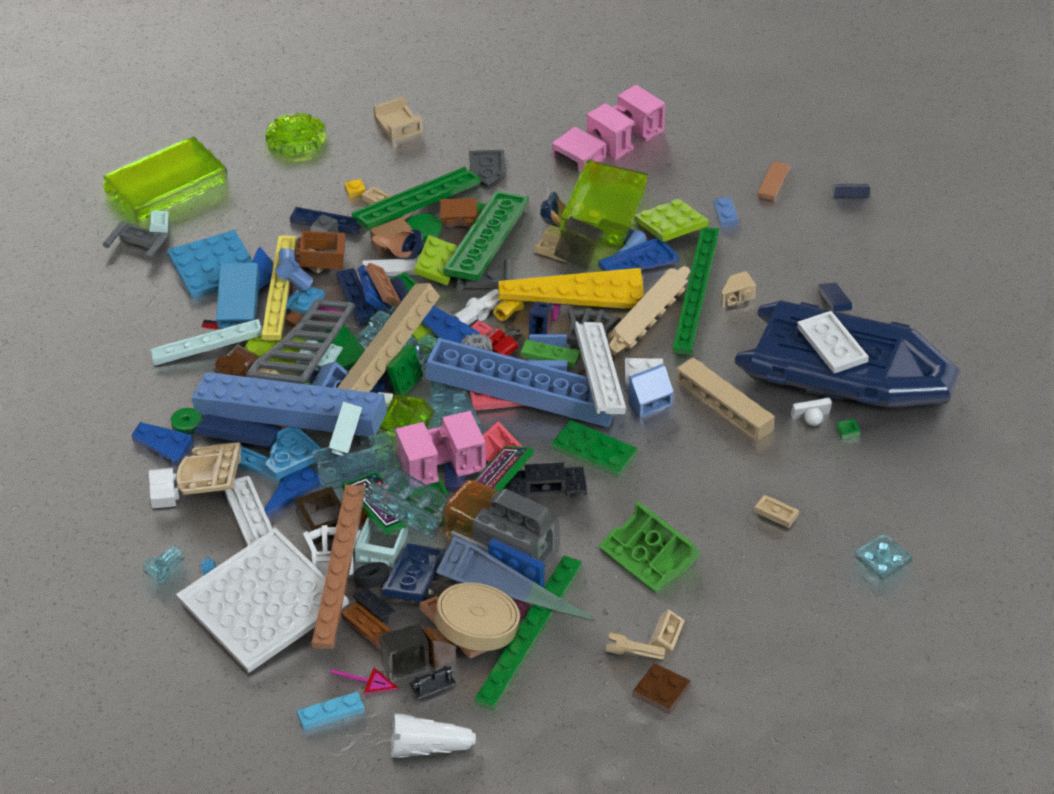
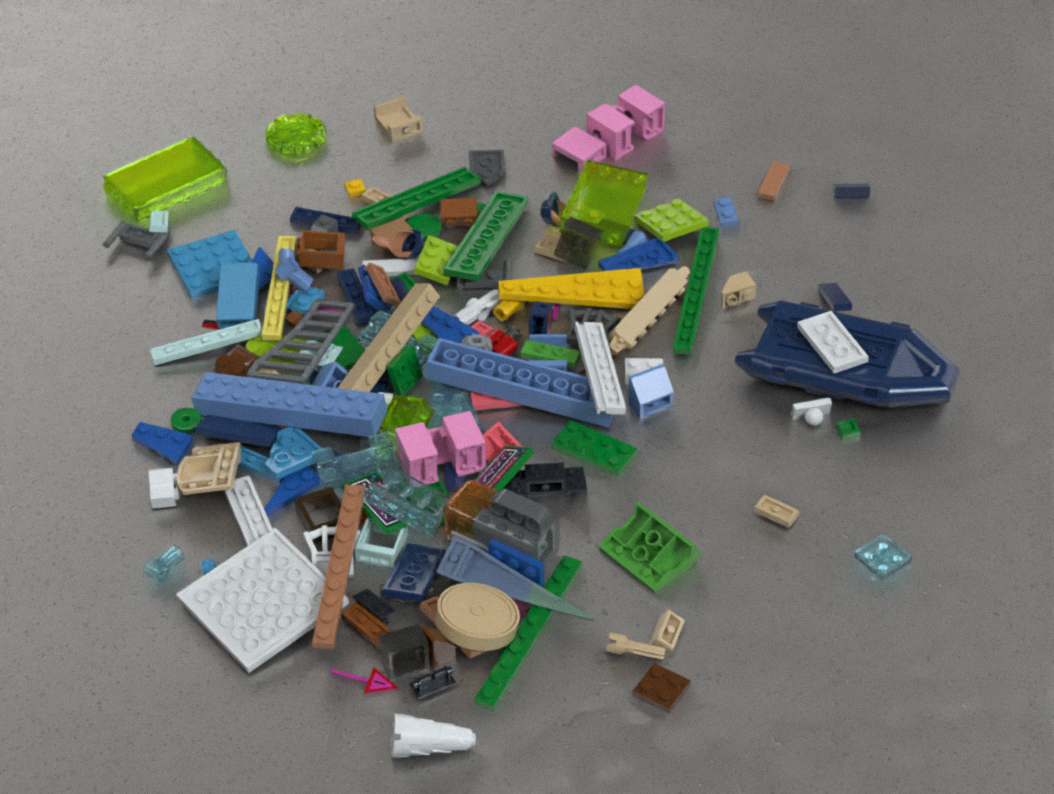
medium azure plate [297,692,365,731] -> none
light aqua window [329,402,362,456] -> none
black tyre [353,562,390,588] -> none
tan brick [676,358,775,442] -> none

